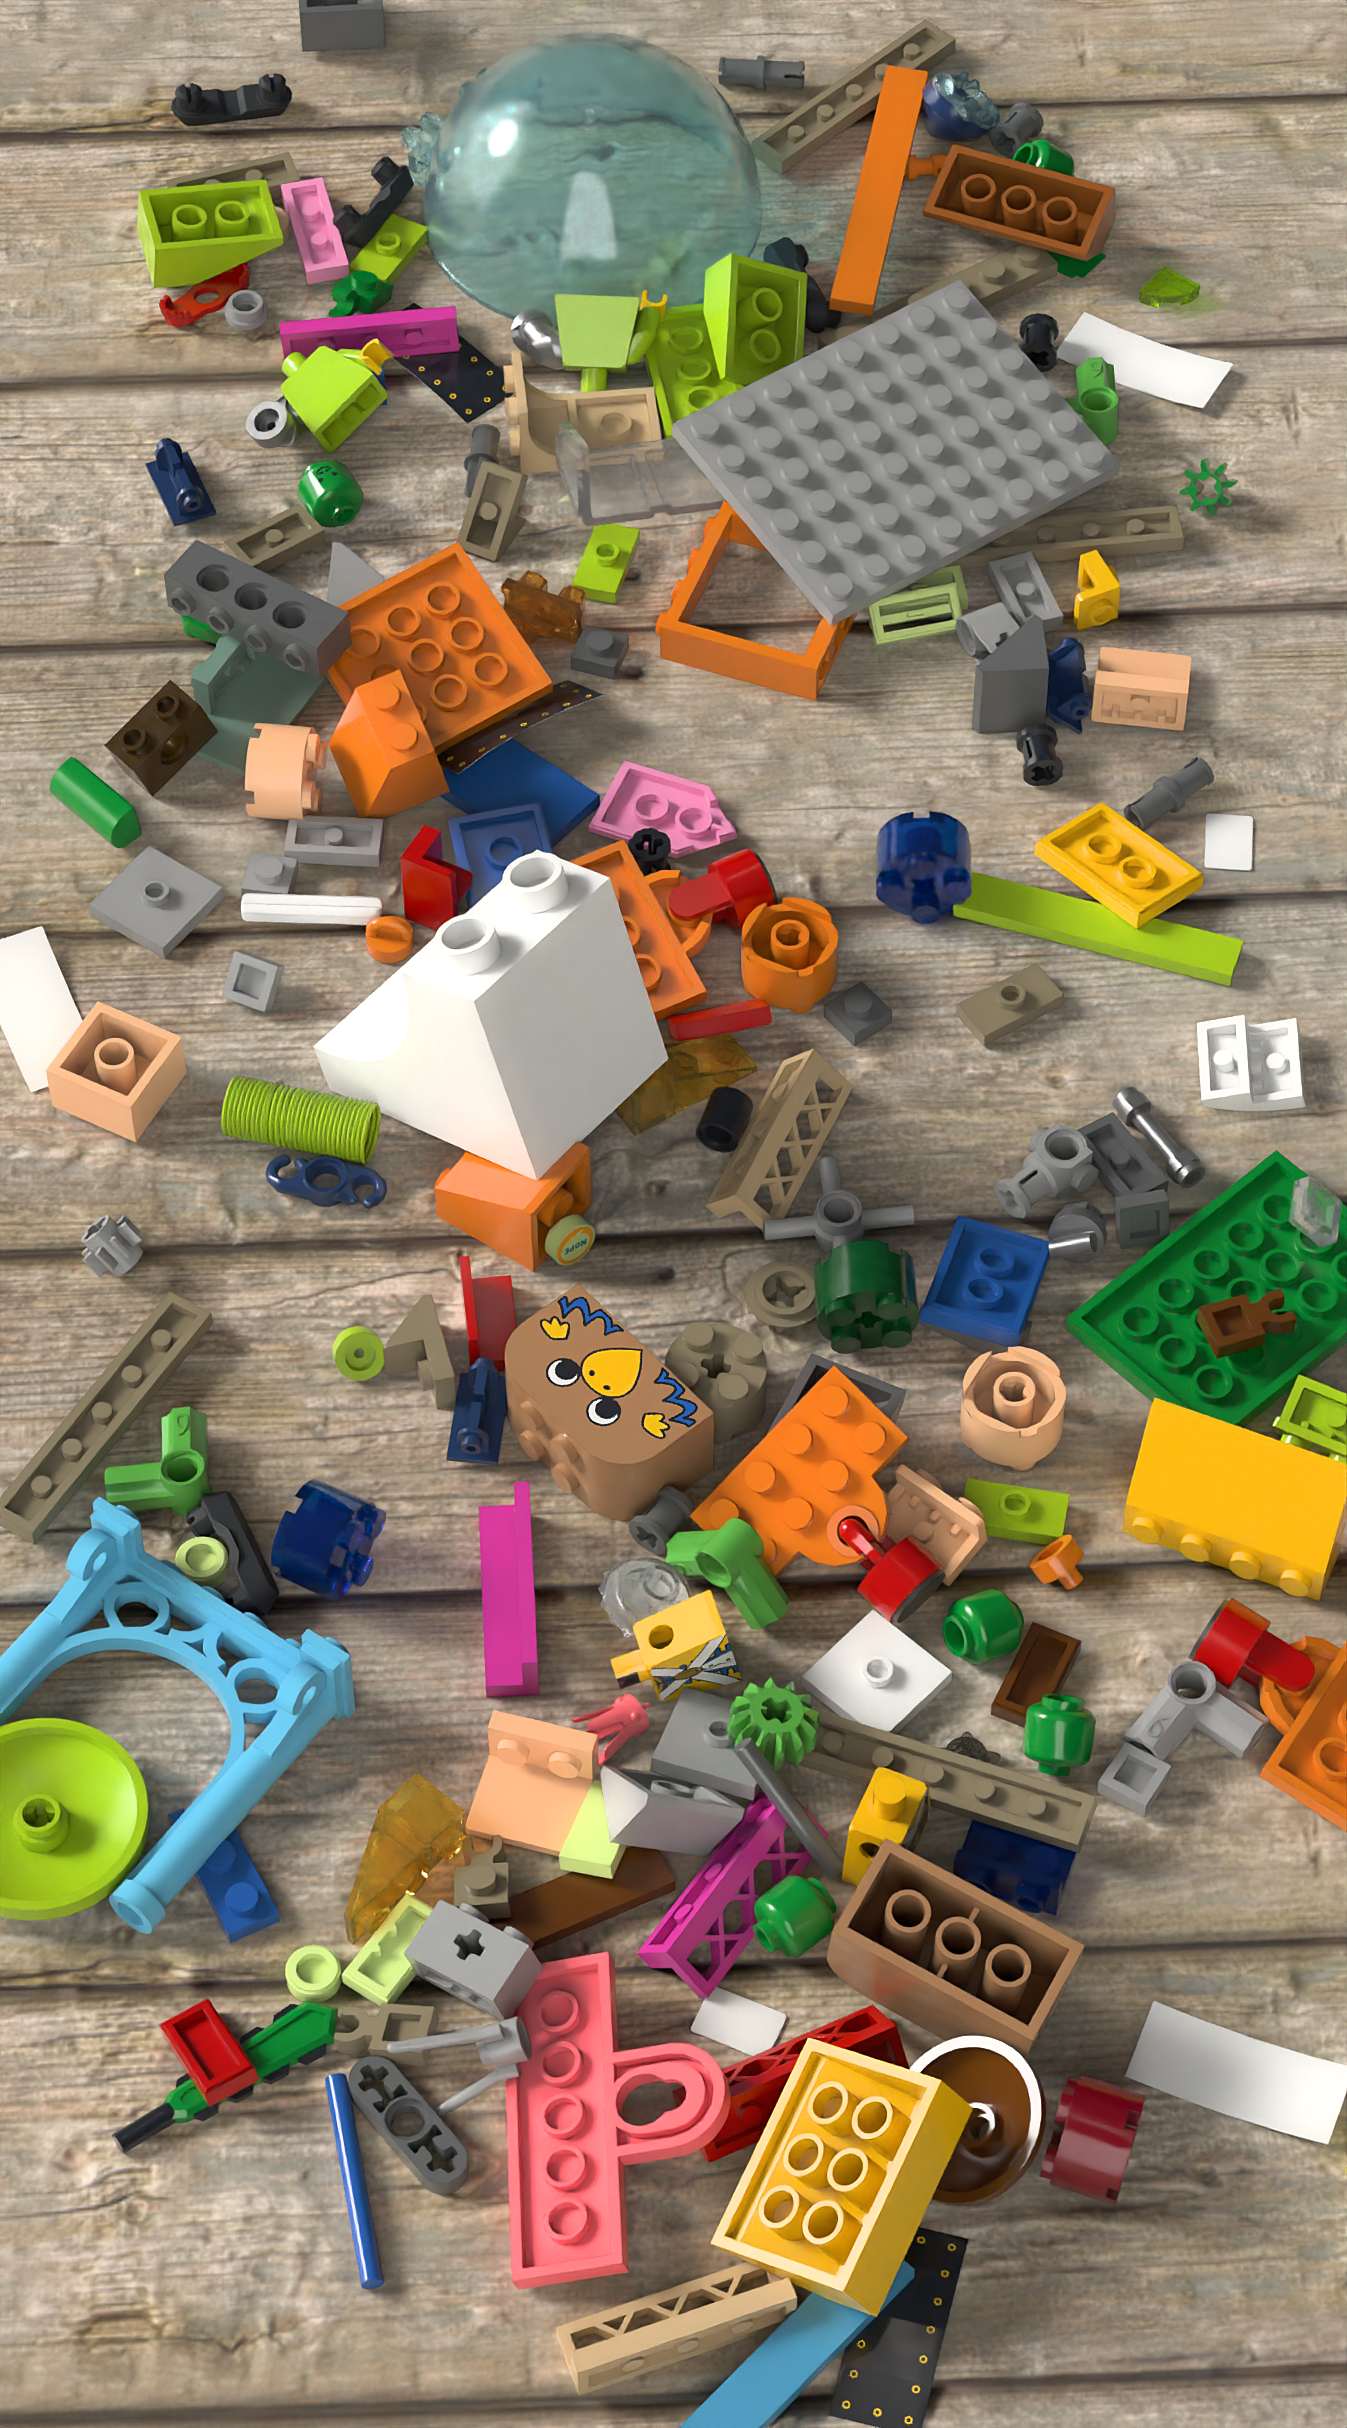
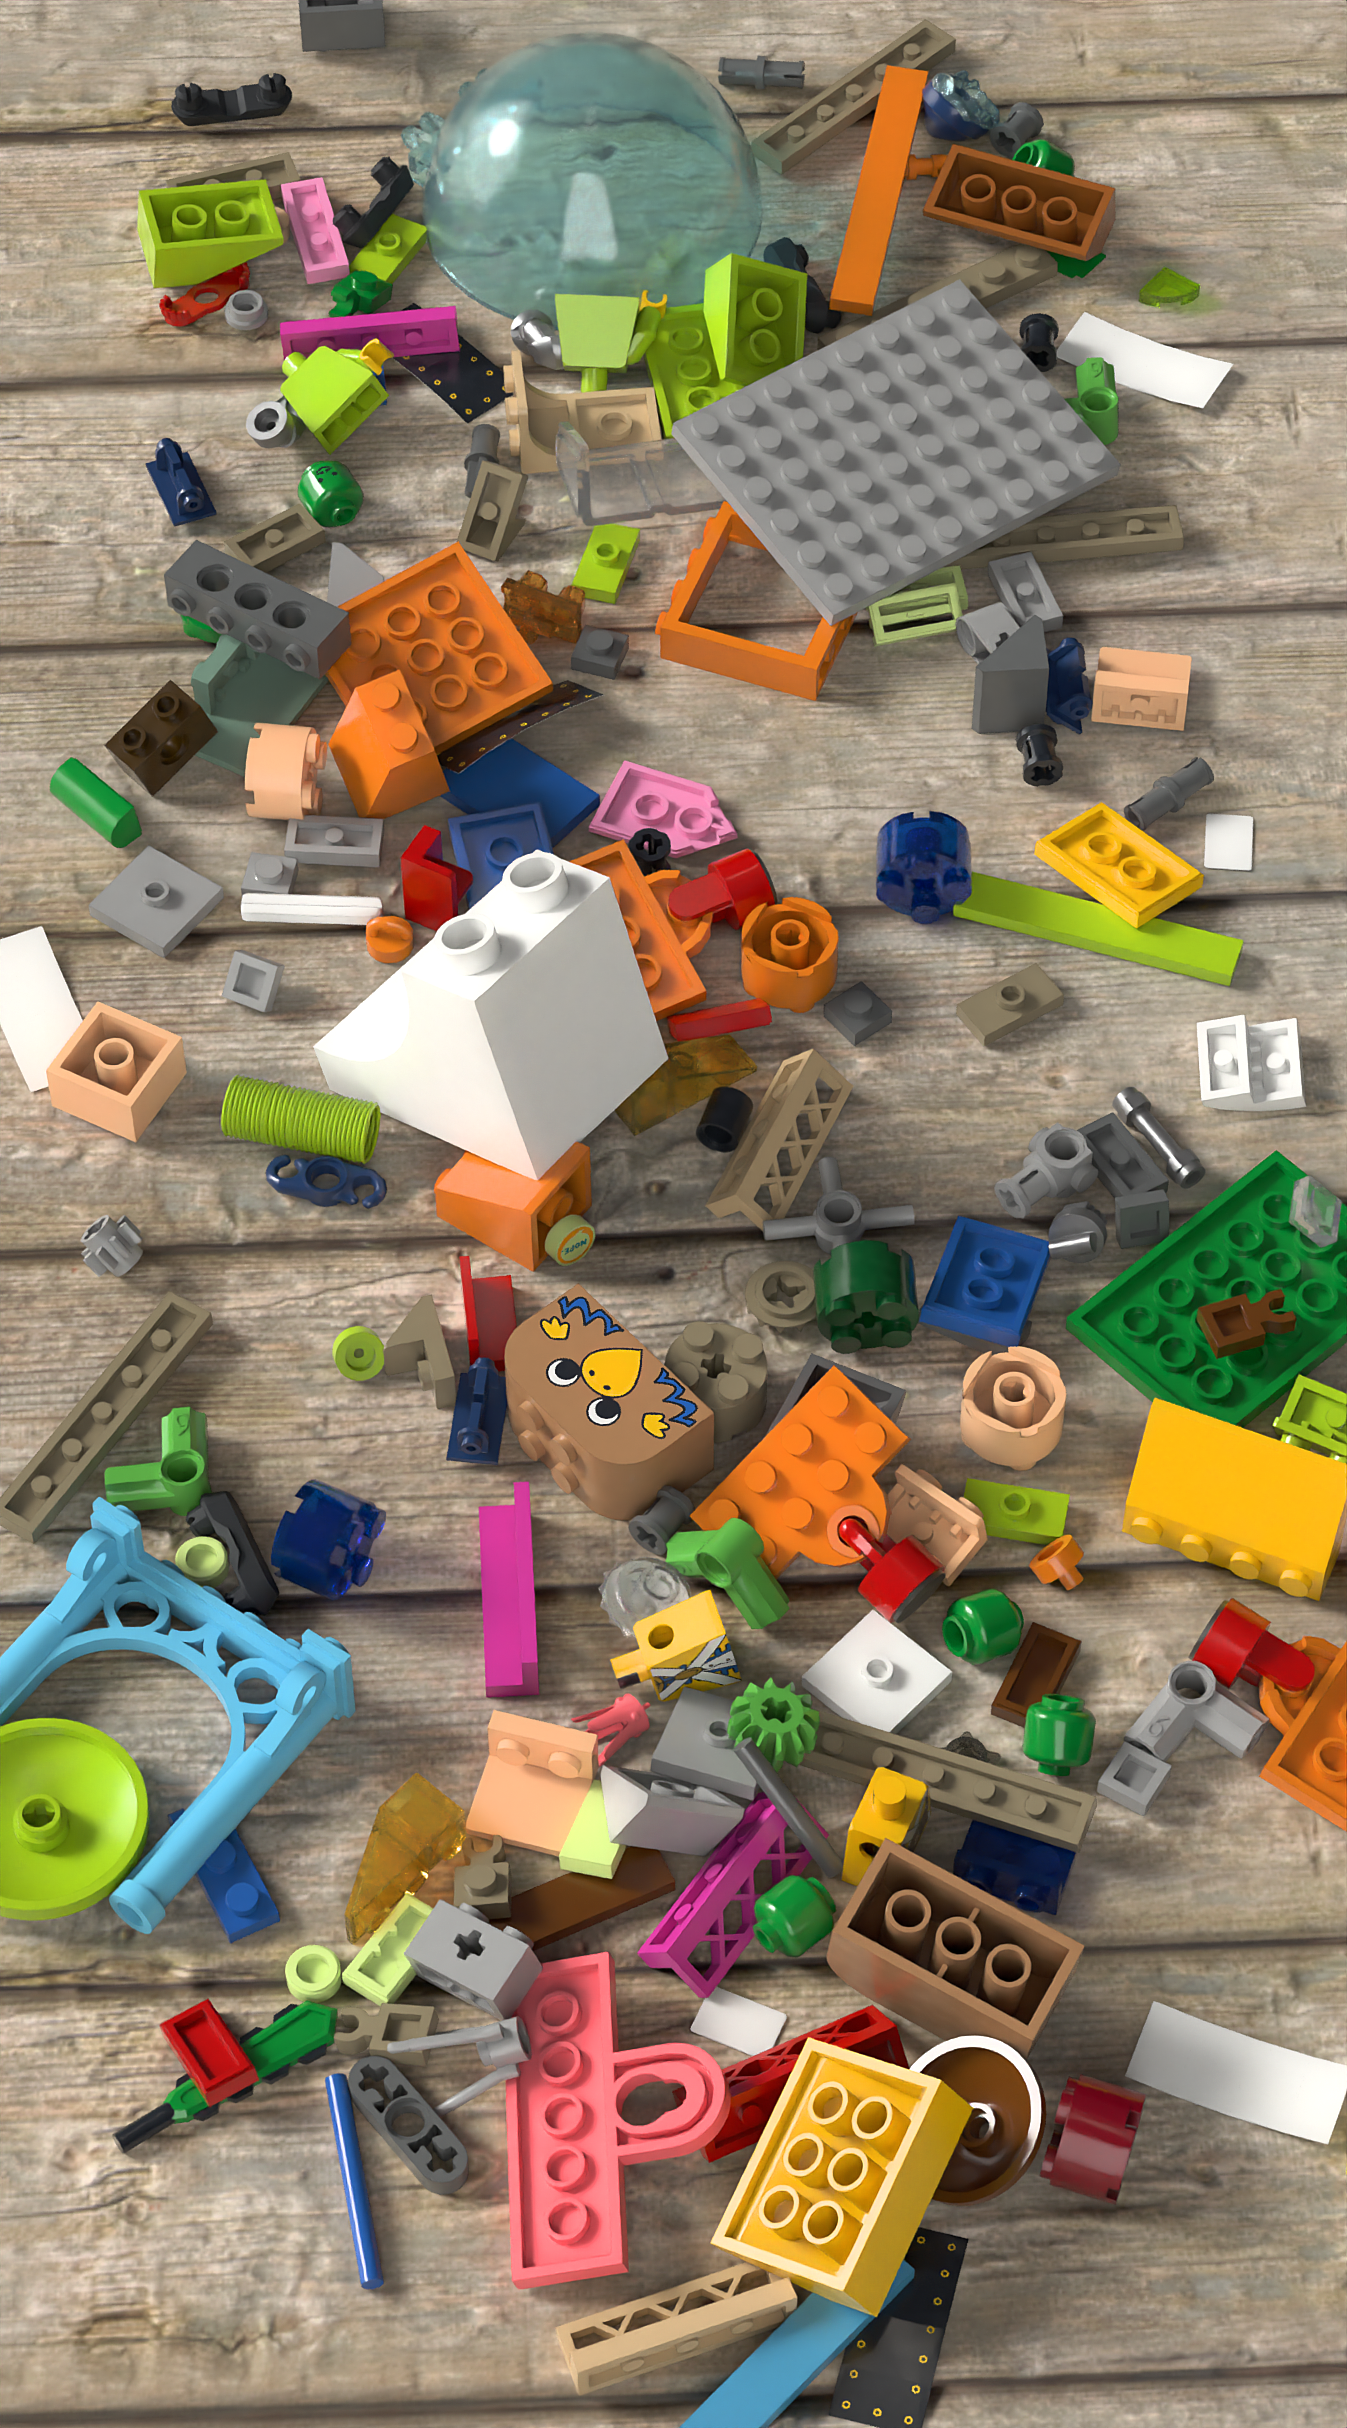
yellow bracket [1073,550,1121,631] -> none
green gear [1180,458,1238,516] -> none

